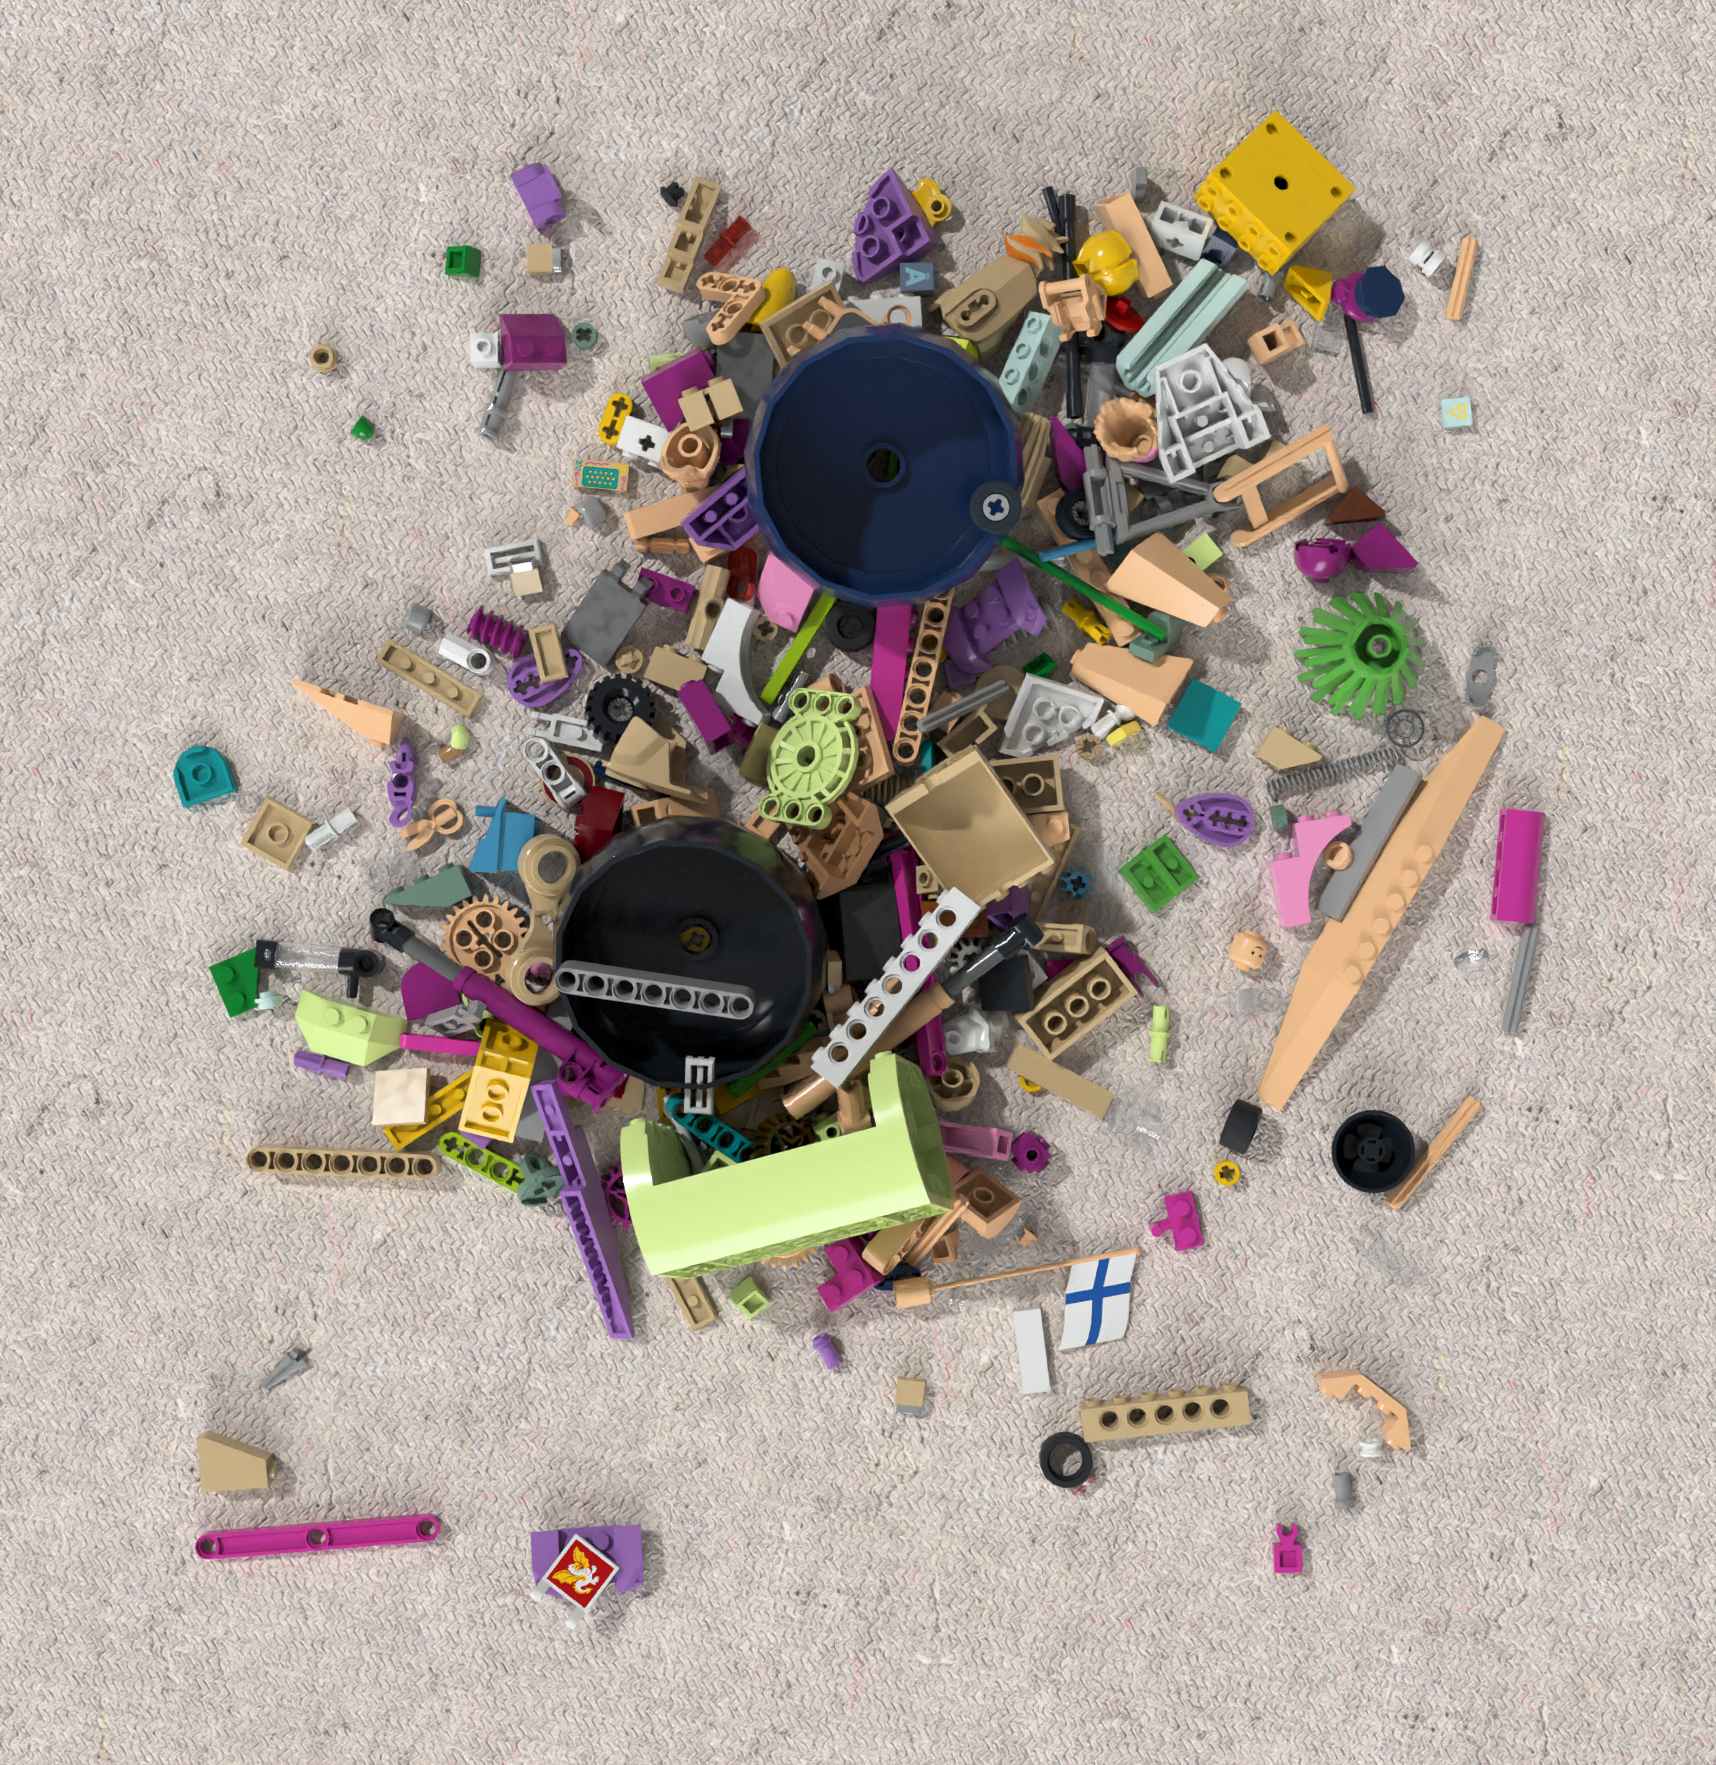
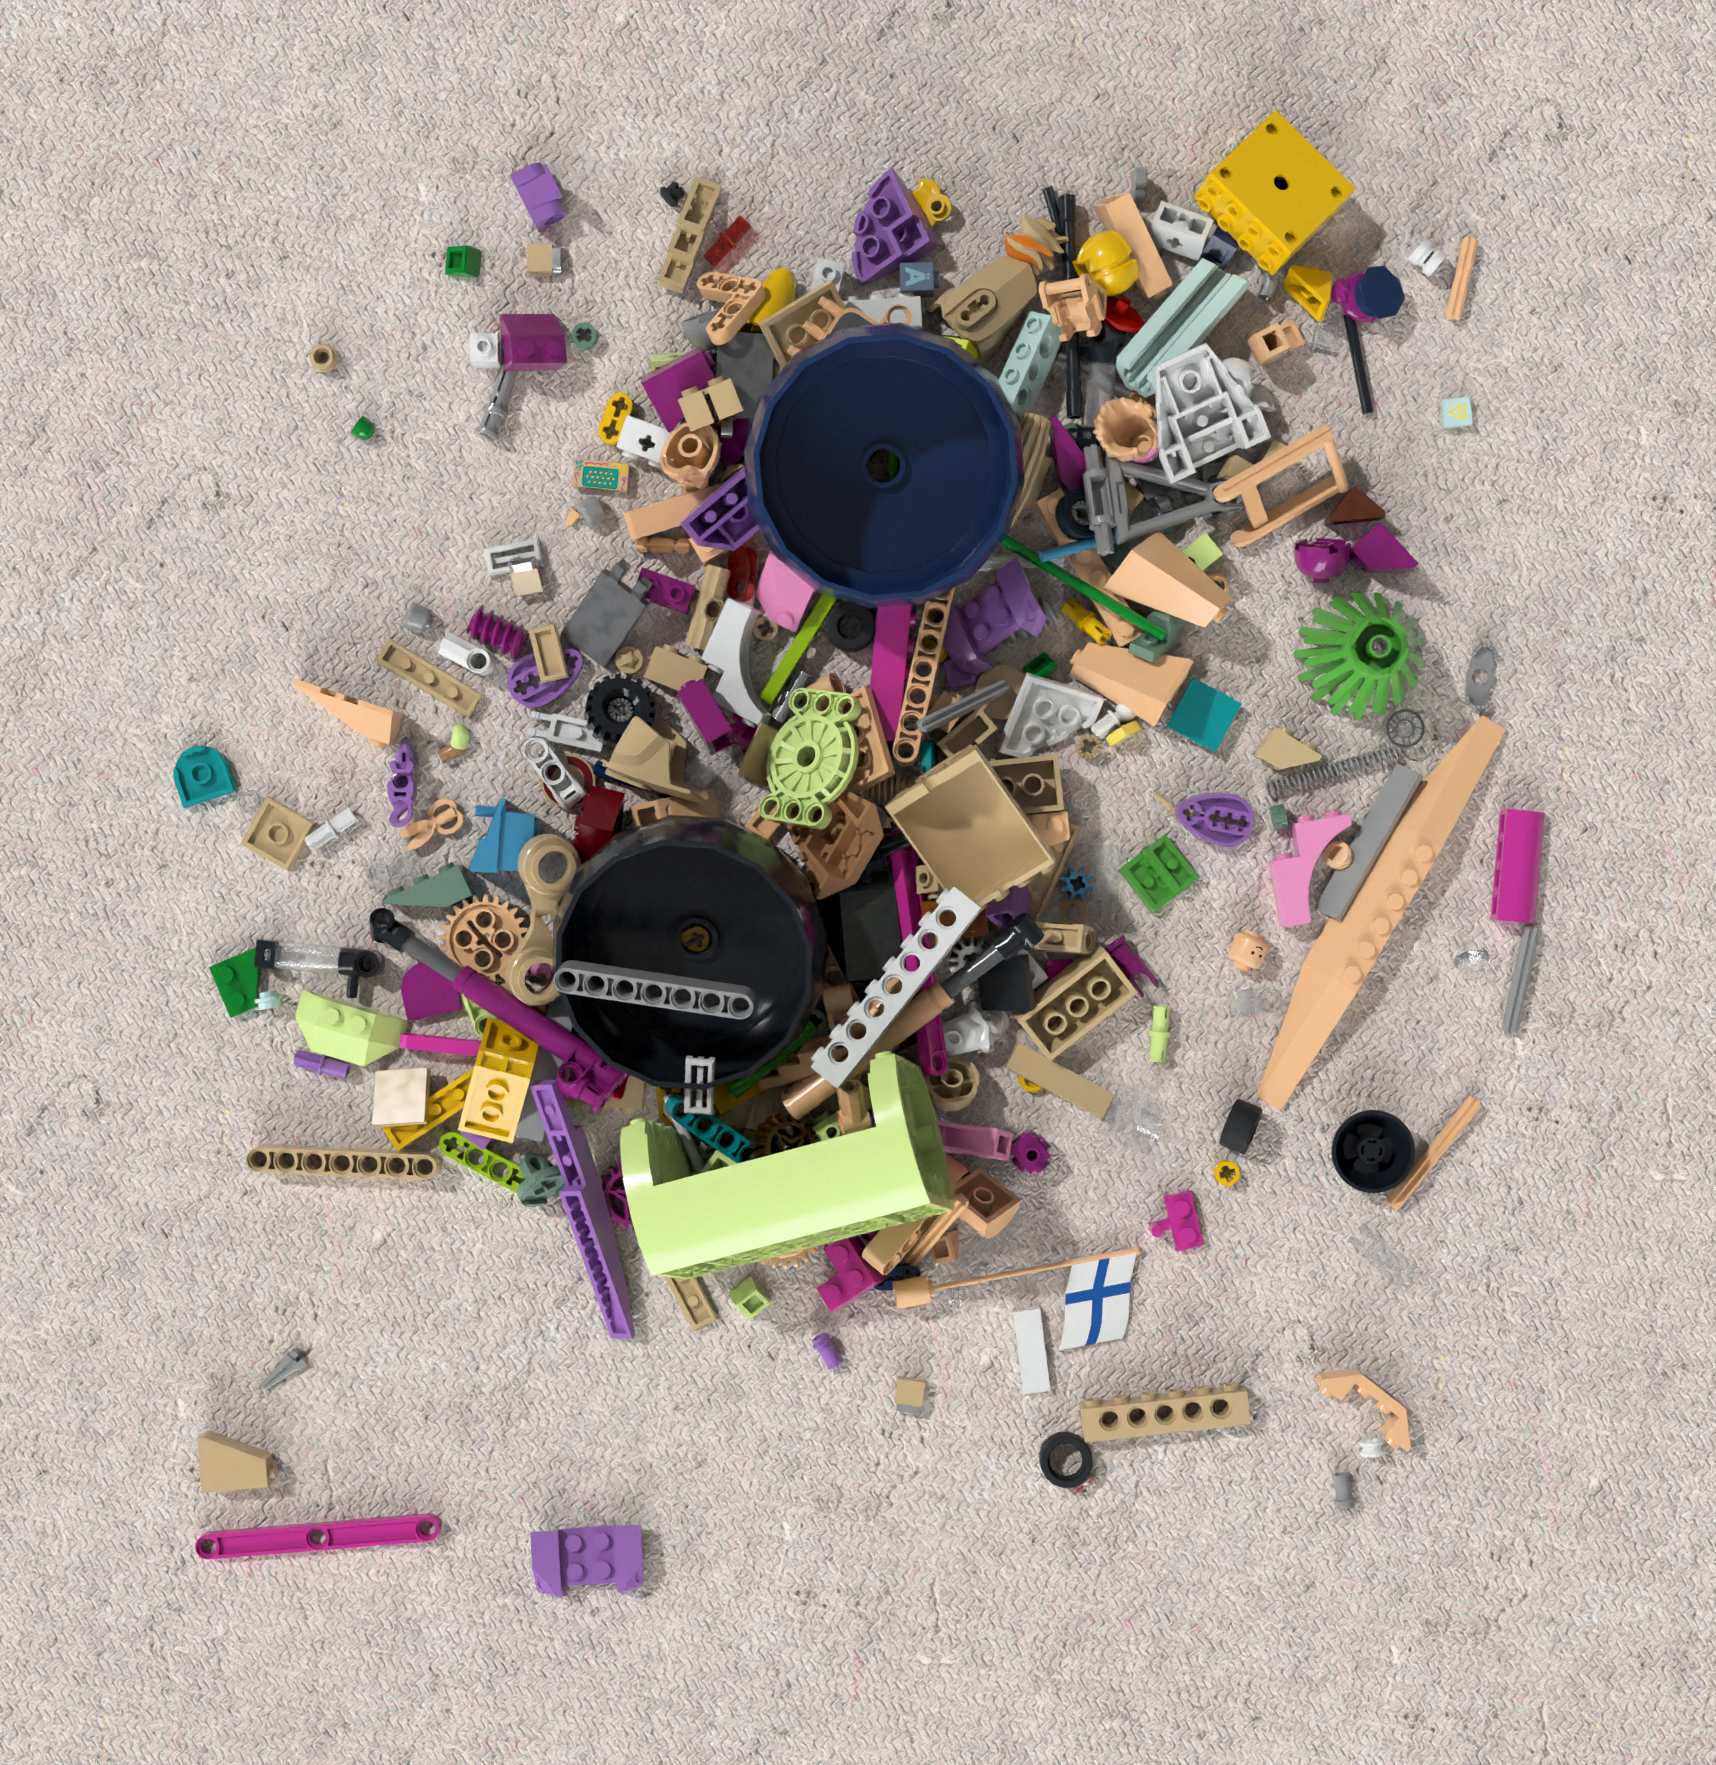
light grey hinge [425,1000,487,1037] -> none
flag [530,1533,620,1629] -> none
tan piece [825,950,842,993] -> none
black bush [969,480,1022,534] -> none
light nougat piece [1019,1226,1038,1247] -> none
dark pink plate [1272,1523,1302,1573] -> none

